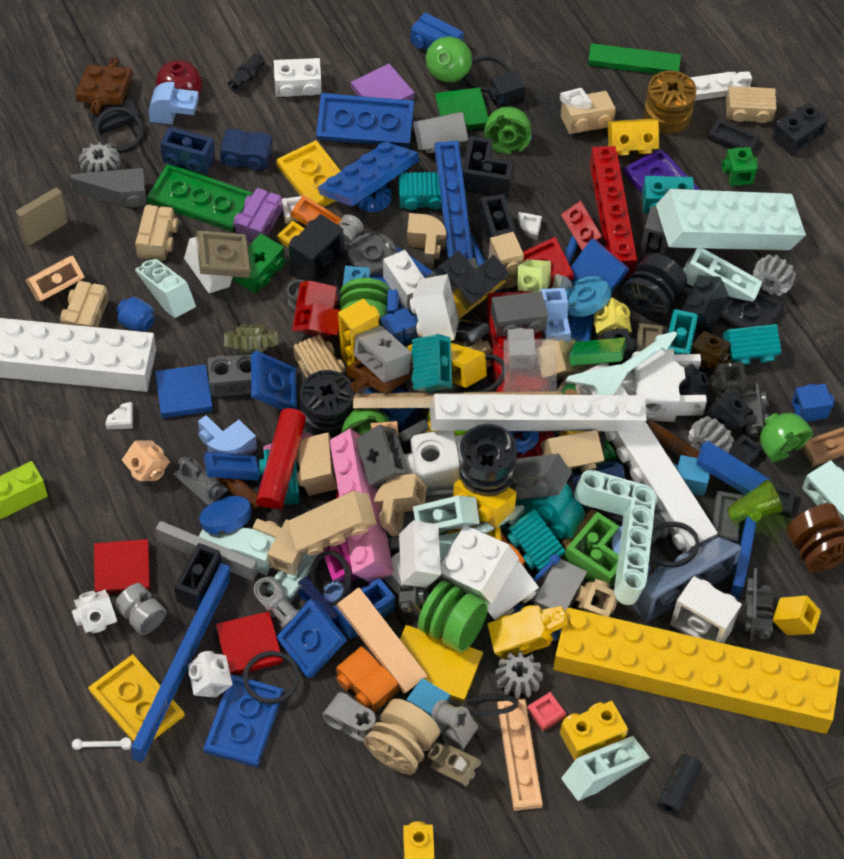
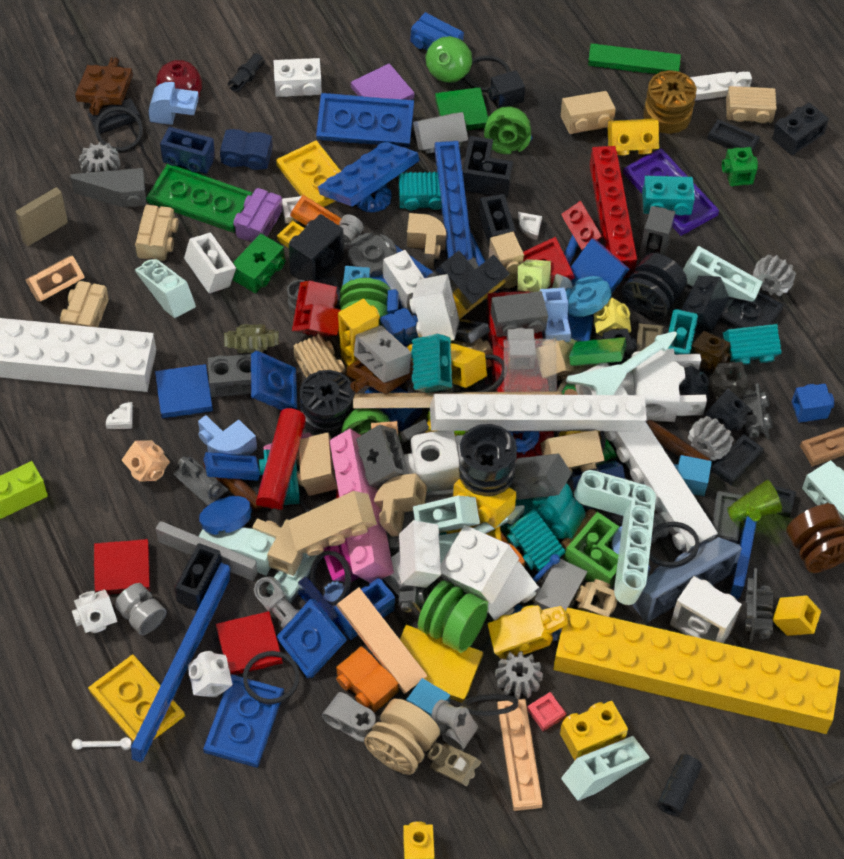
blue head [116,296,155,332] -> none
dark tan tile [196,231,251,278] -> none
white tile [560,88,592,109] -> none
light aqua brick [656,189,806,250] -> none
blue tile [696,440,770,503] -> none
bright green cylinder [760,413,813,462] -> none

